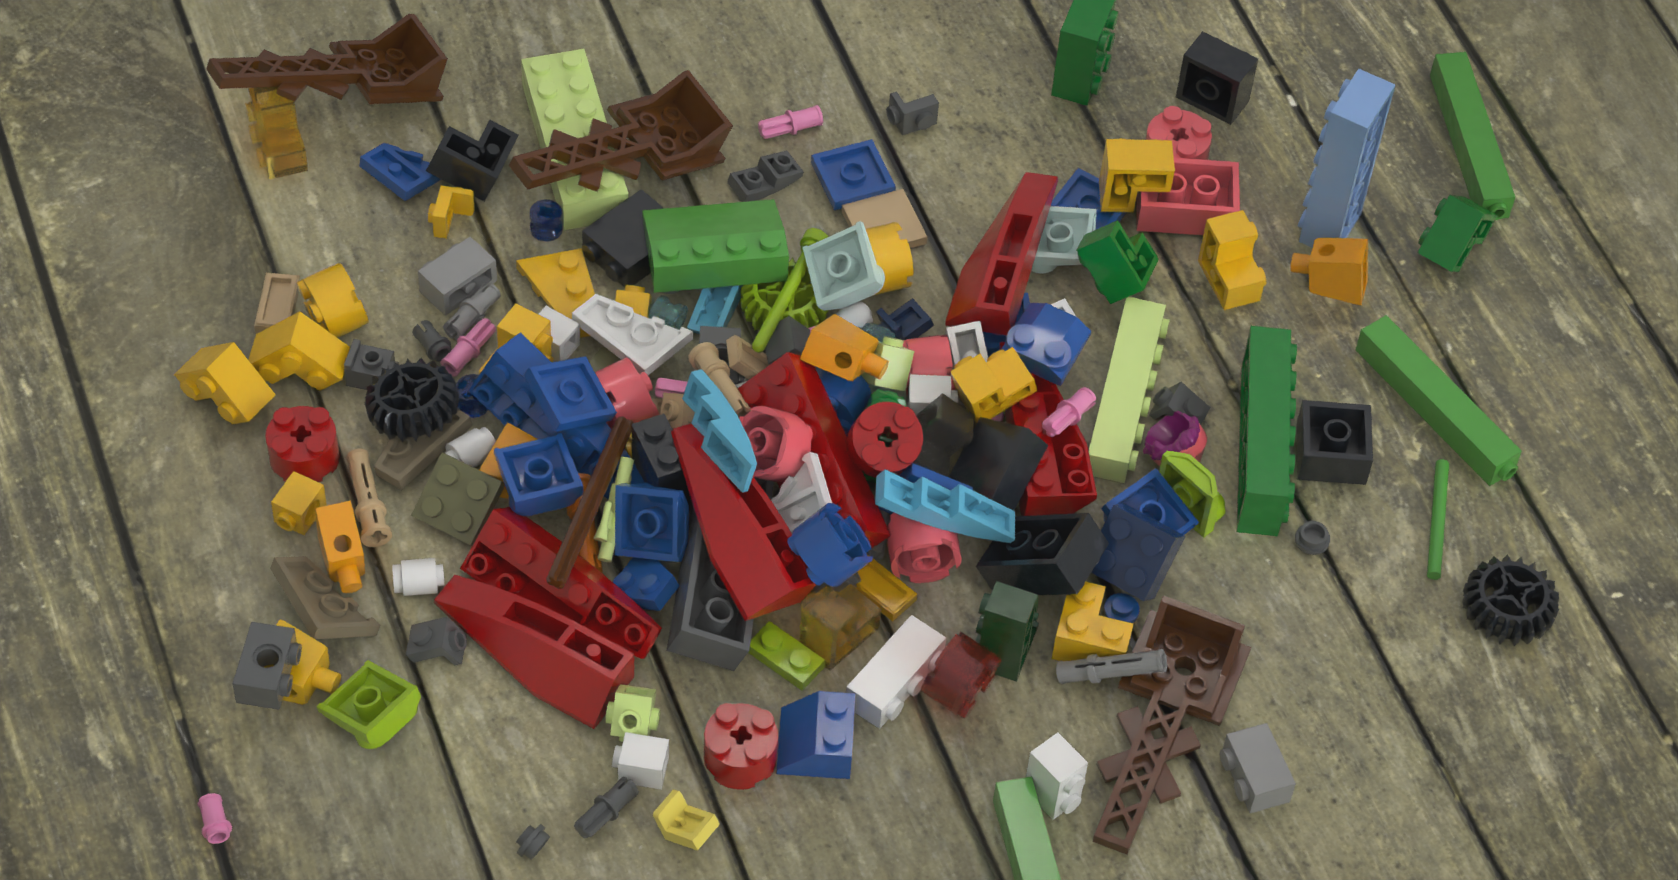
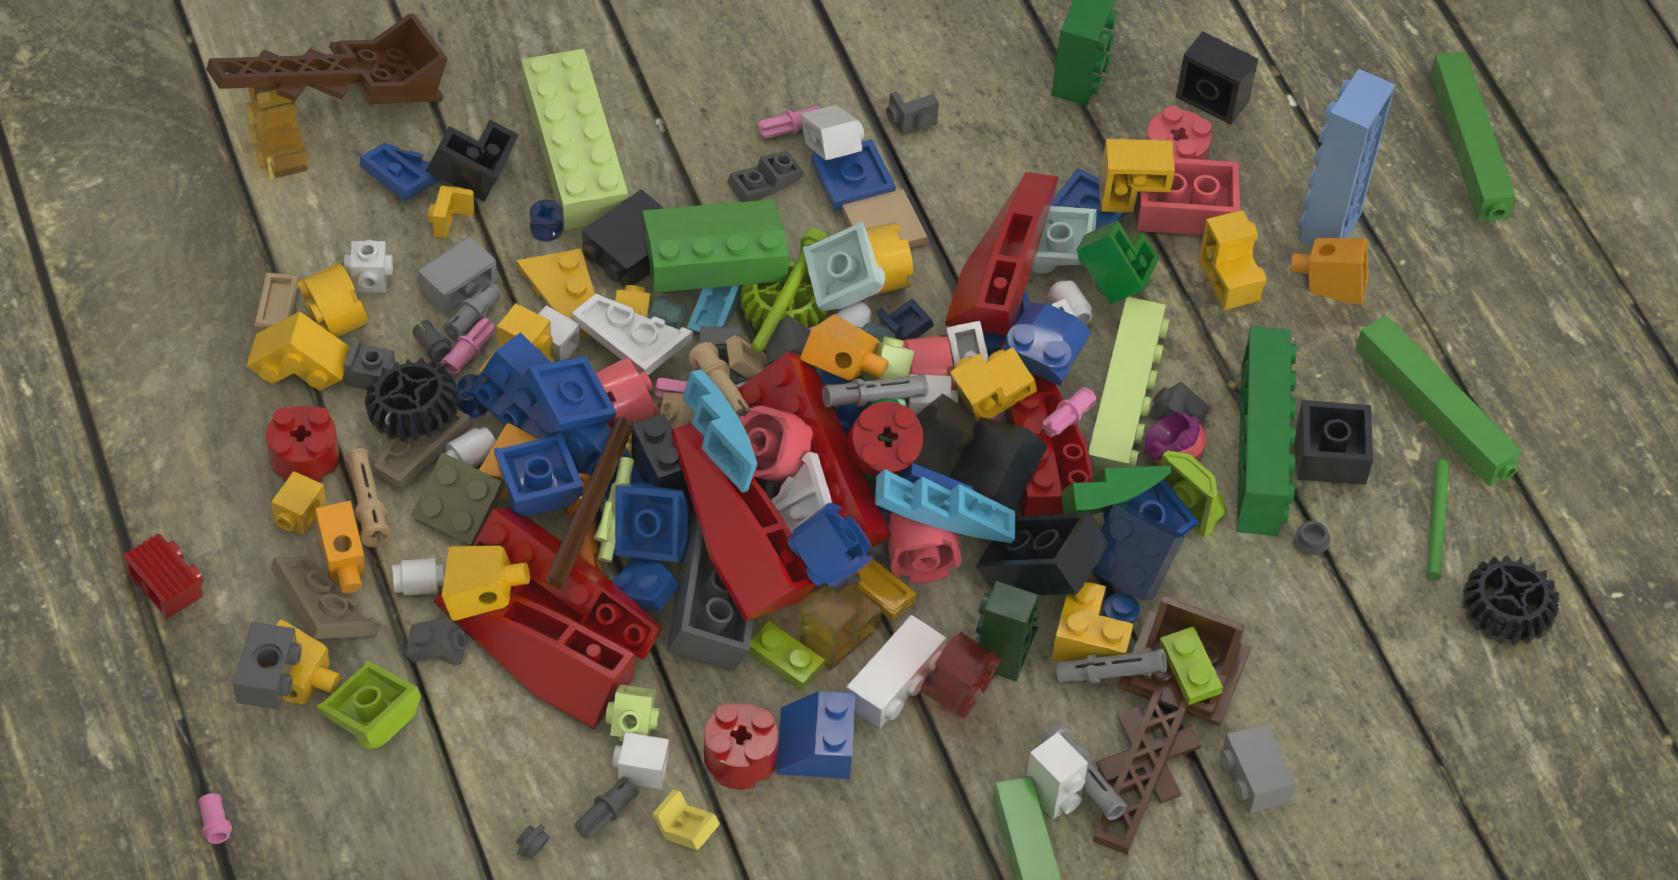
yellow brick [174,342,276,424] -> none
reddish brown piece [509,70,733,192] -> none
green brick [1417,195,1498,272] -> none
none -> red brick [123,533,204,619]
none -> white brick [344,240,393,293]
none -> yellow torso [442,546,530,621]
none -> white brick [800,105,864,160]
none -> light grey pin [822,374,928,408]
none -> light grey pin [1041,725,1127,820]
none -> white brick [1047,280,1092,325]
none -> green slope [1061,466,1171,515]
none -> lime plate [1159,626,1223,705]

